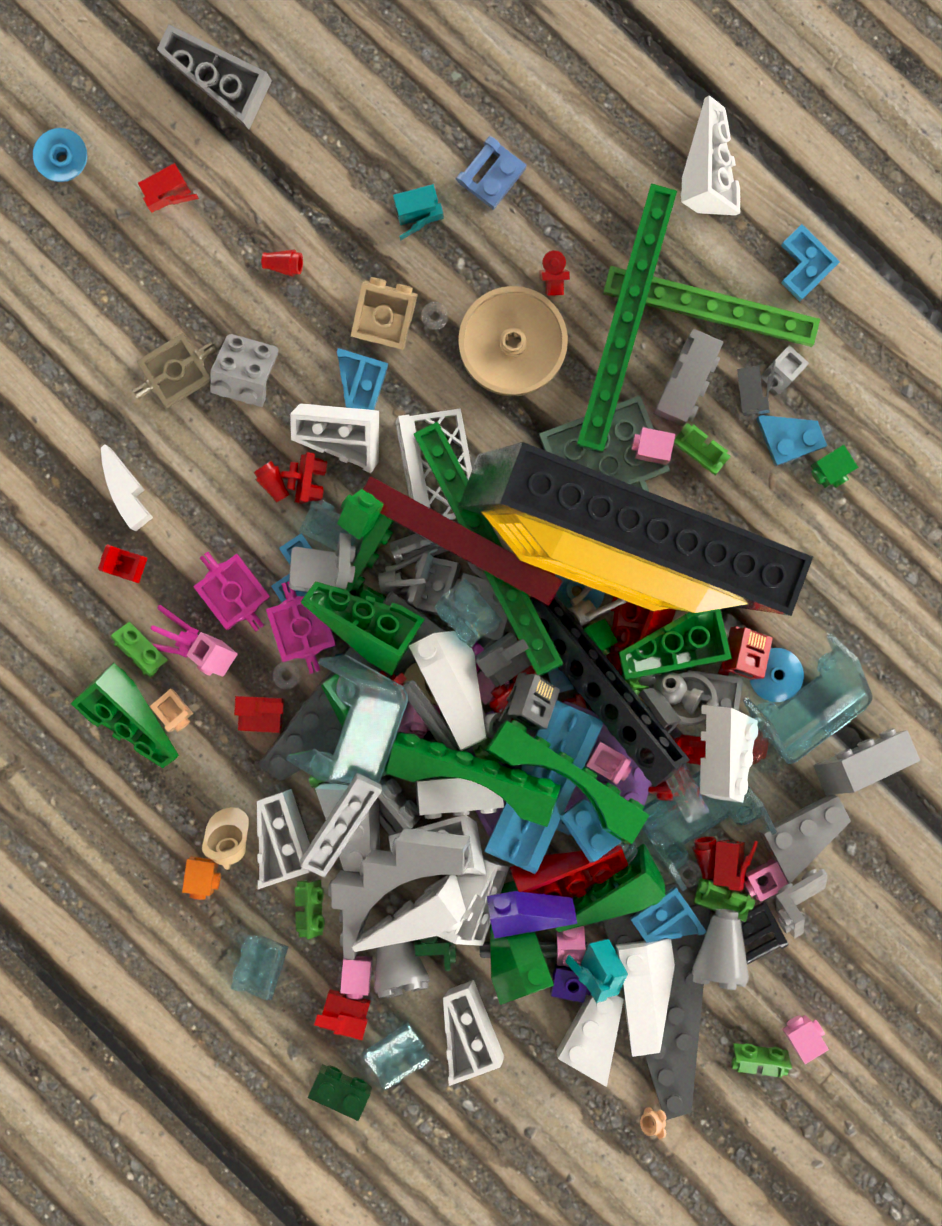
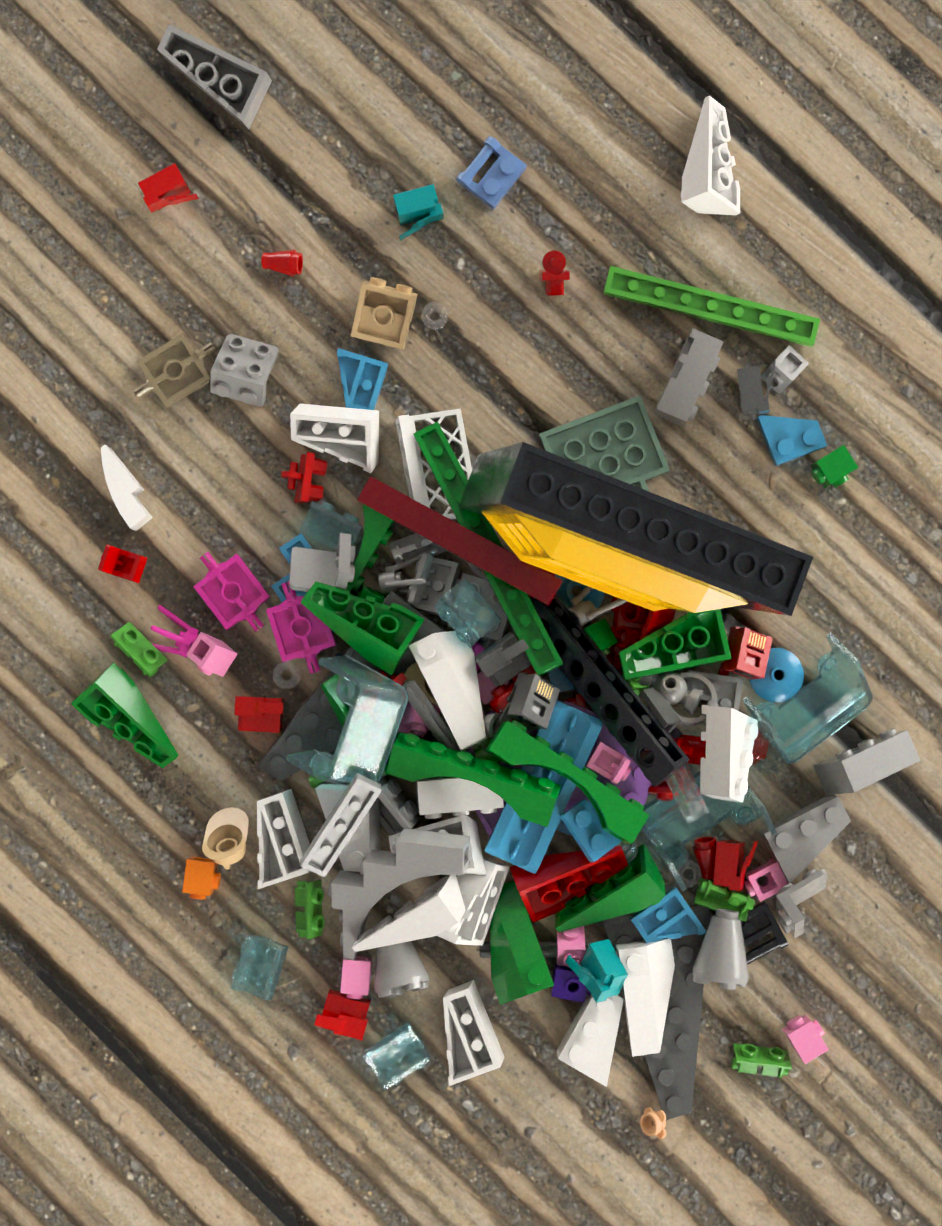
dark azure dish [33,128,87,182] -> none
light nougat bracket [149,689,193,732] -> none
red cone [254,461,290,503] -> none
dark green brick [308,1064,372,1121] -> none
green brick [337,489,384,539] -> none
dark green bracket [415,936,456,971] -> none
tan dish [459,286,568,396] -> none
dark purple slope [487,891,577,938] -> none
green plate [576,183,677,453] -> none
bright pink brick [631,427,675,465] -> none
bright green hinge [674,423,731,476] -> none
dark azure plate [781,224,840,302] -> none

